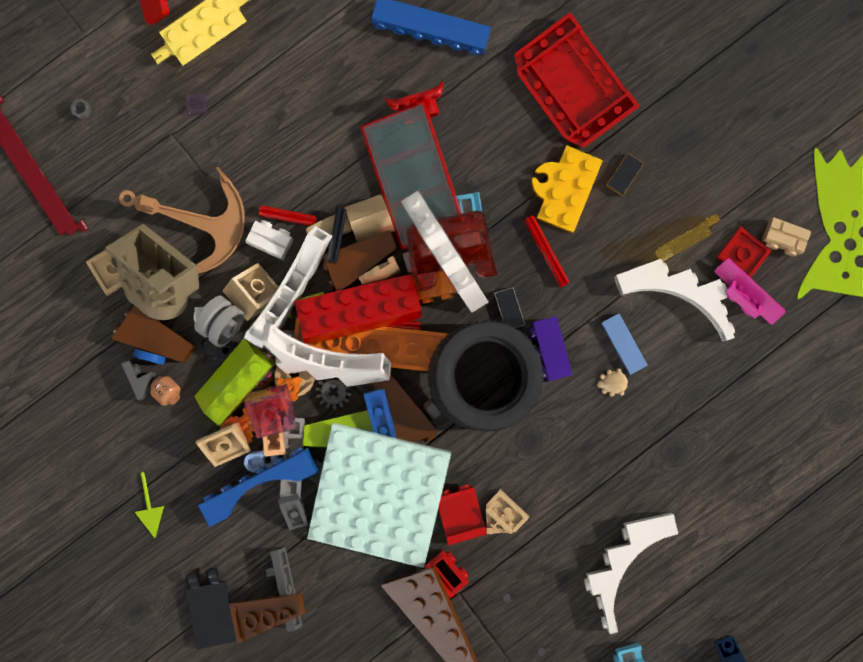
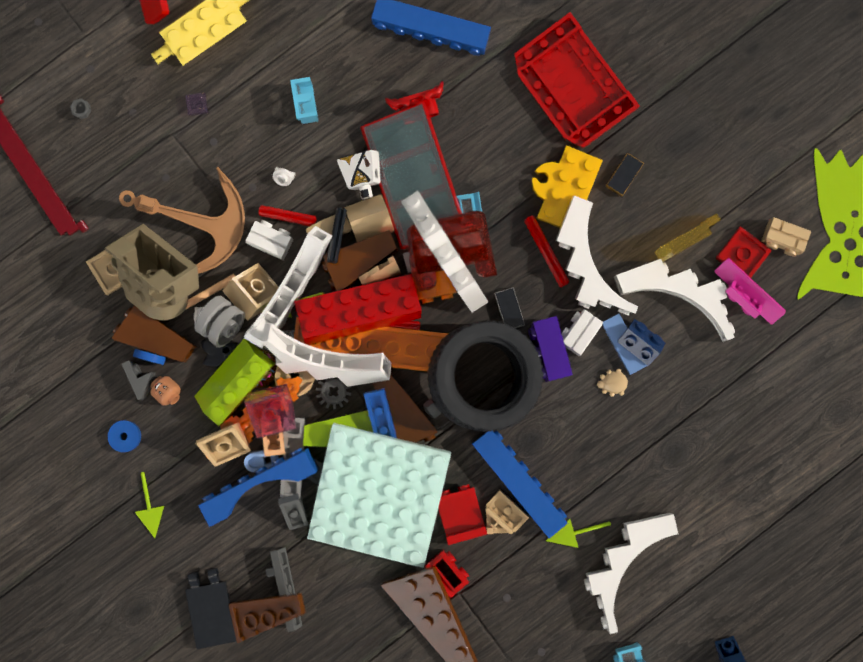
none -> blue piece [108,420,141,452]
none -> light nougat bar [186,274,235,309]
none -> white plate [273,167,295,186]
none -> medium azure window [290,77,318,124]
none -> white torso [337,150,380,199]
none -> blue brick [472,431,568,539]
none -> lime piece [546,519,611,548]
none -> white arch [555,196,638,315]
none -> white brick [561,309,603,356]
none -> dark blue bracket [618,319,666,366]

